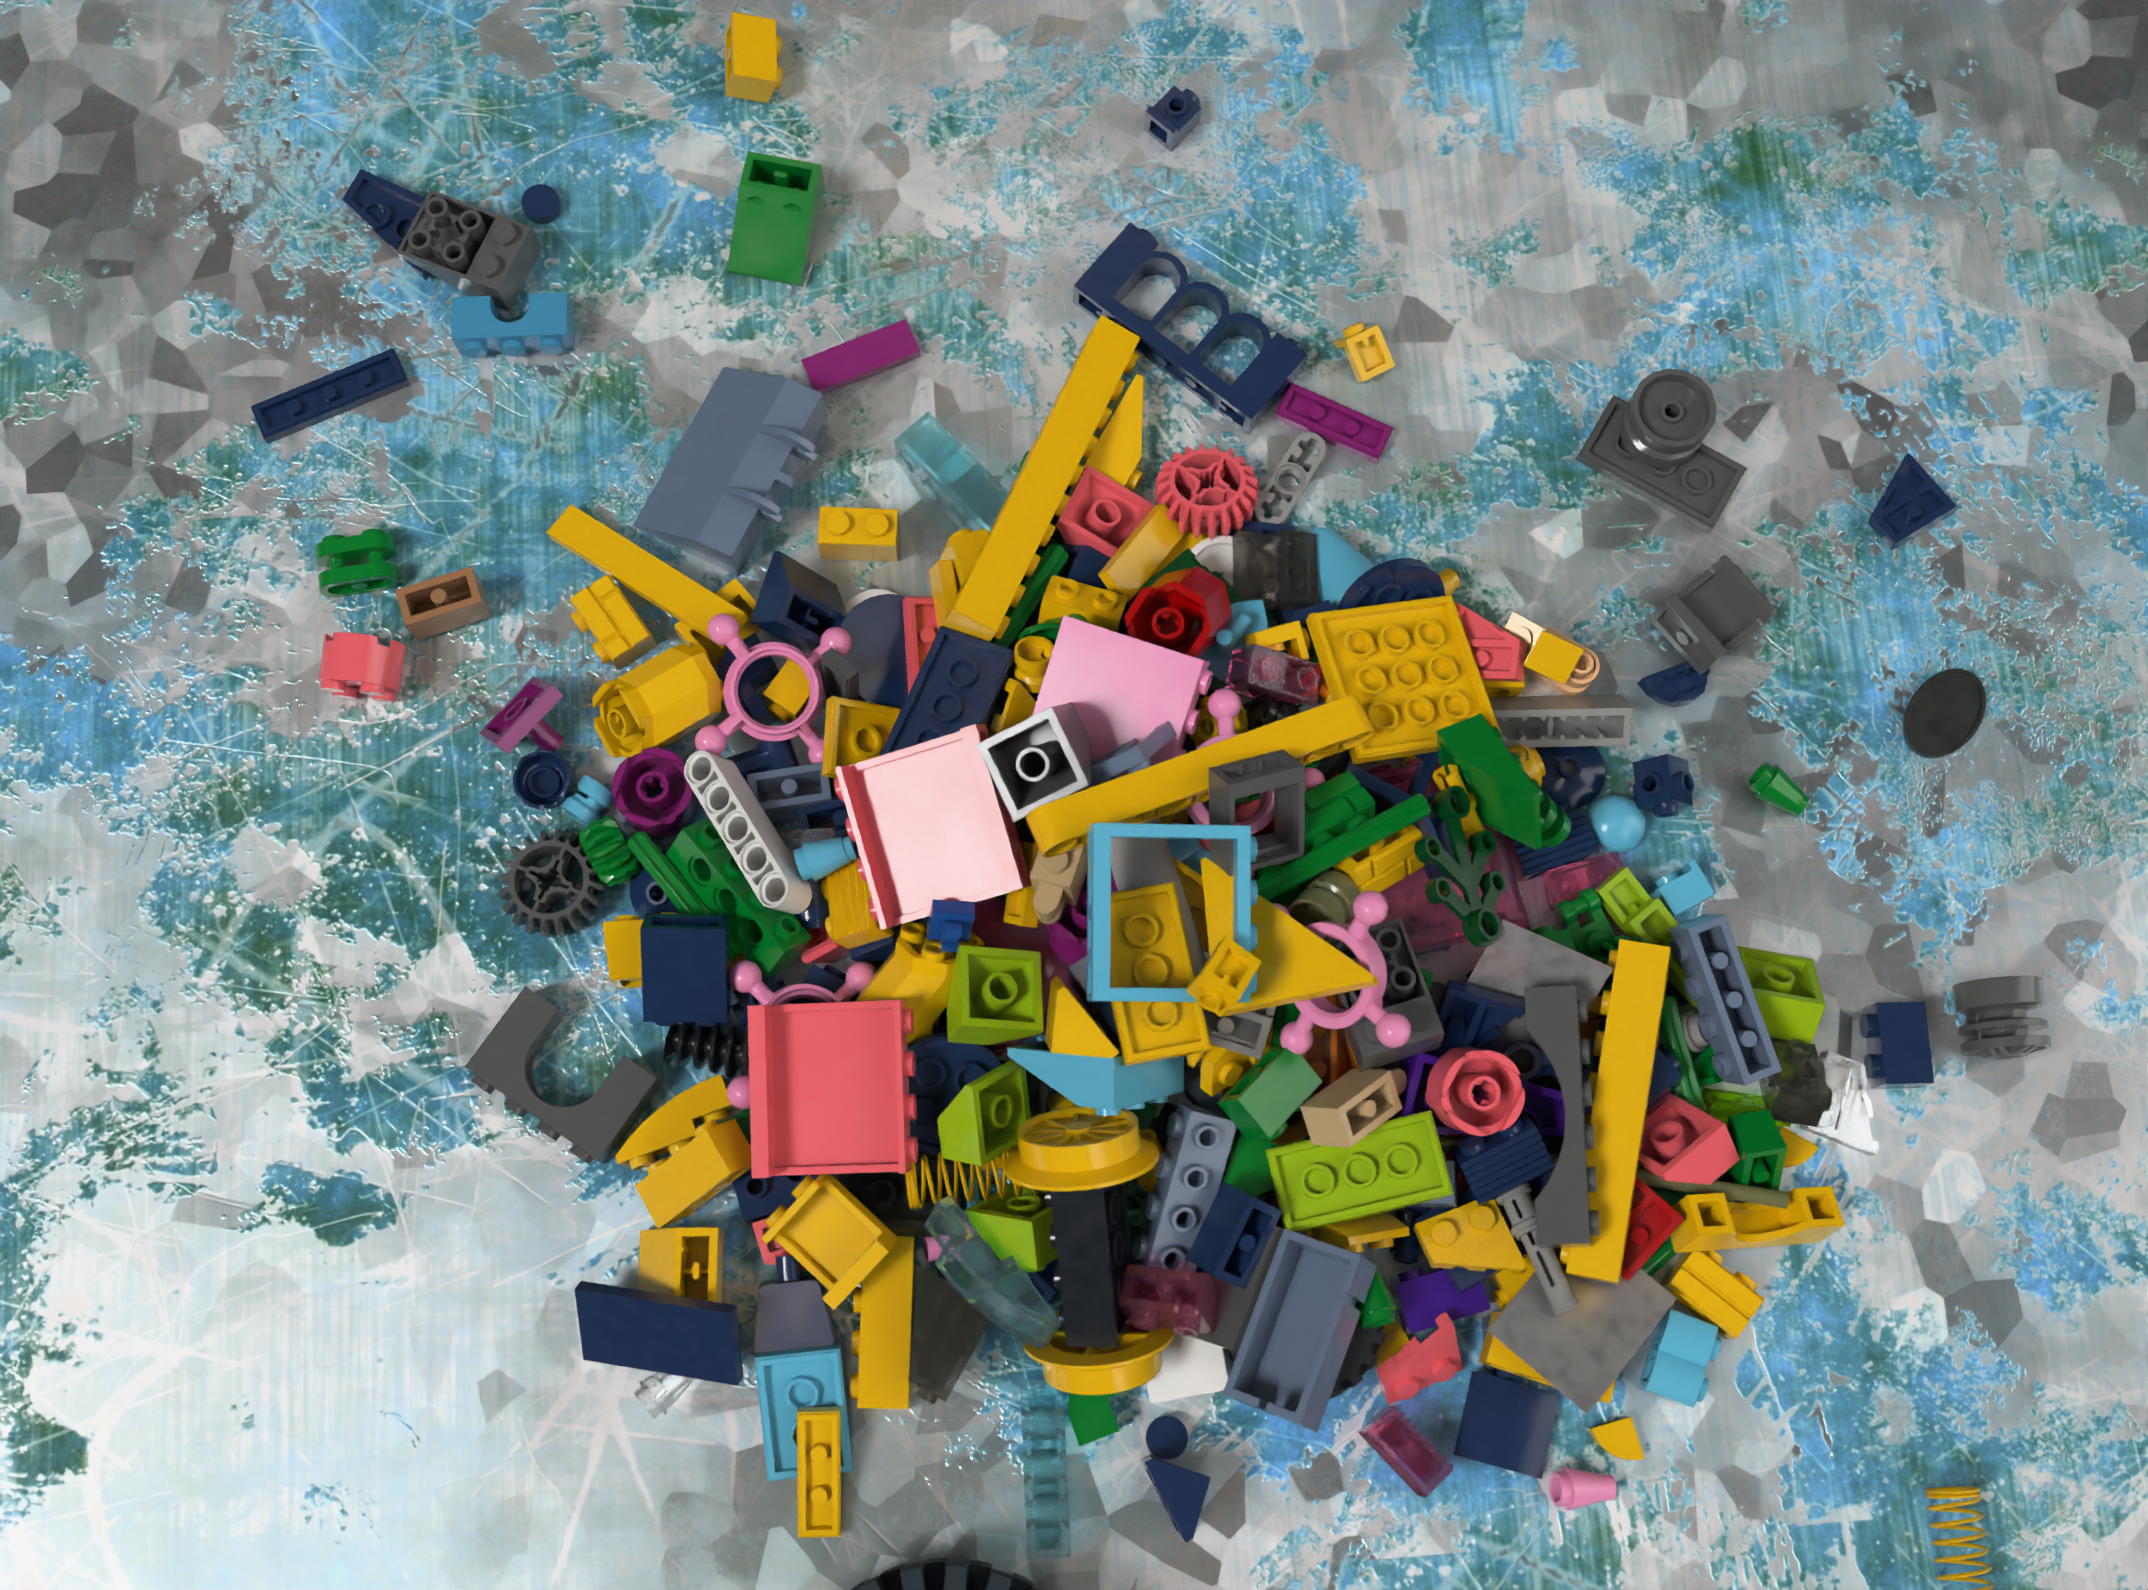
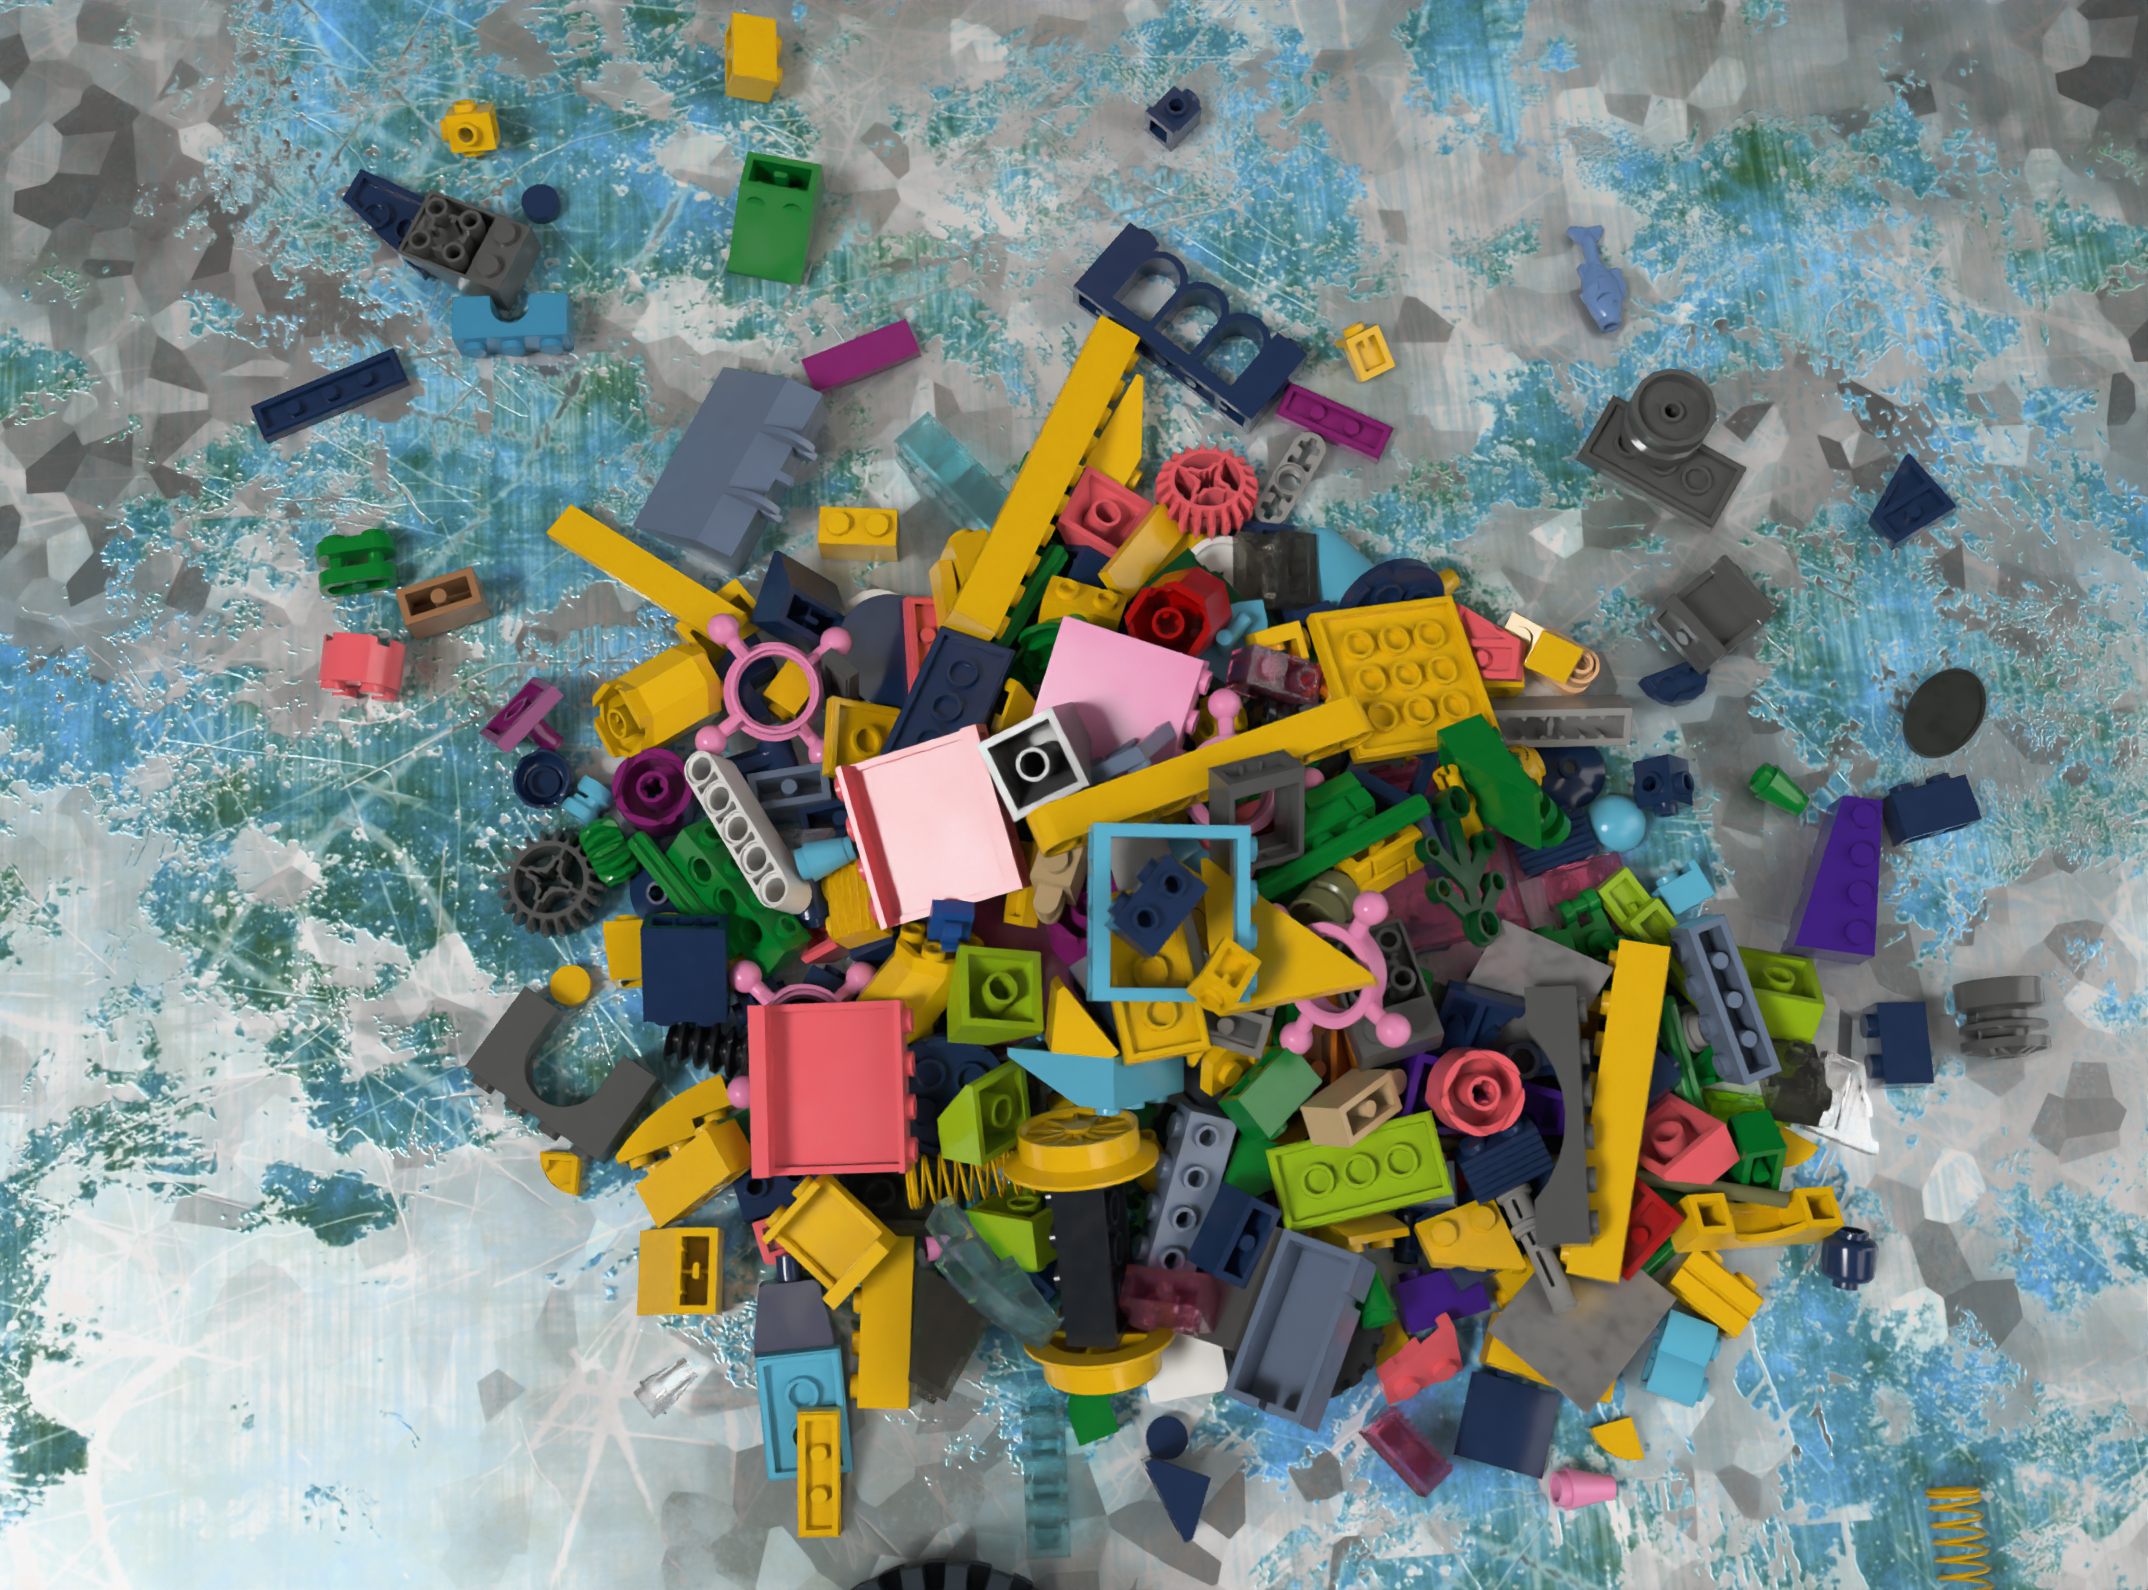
yellow brick [570,574,657,670] -> none
dark blue tile [574,1281,744,1386] -> none
yellow wheel [1014,635,1054,693] -> none
none -> yellow brick [440,99,501,157]
none -> yellow tile [540,1151,583,1196]
none -> yellow tile [550,965,593,1007]
none -> dark blue brick [1105,853,1209,959]
none -> medium blue animal [1566,226,1626,333]
none -> dark purple wedge [1780,795,1883,965]
none -> dark blue head [1819,1226,1878,1291]
none -> dark blue brick [1882,772,1982,847]

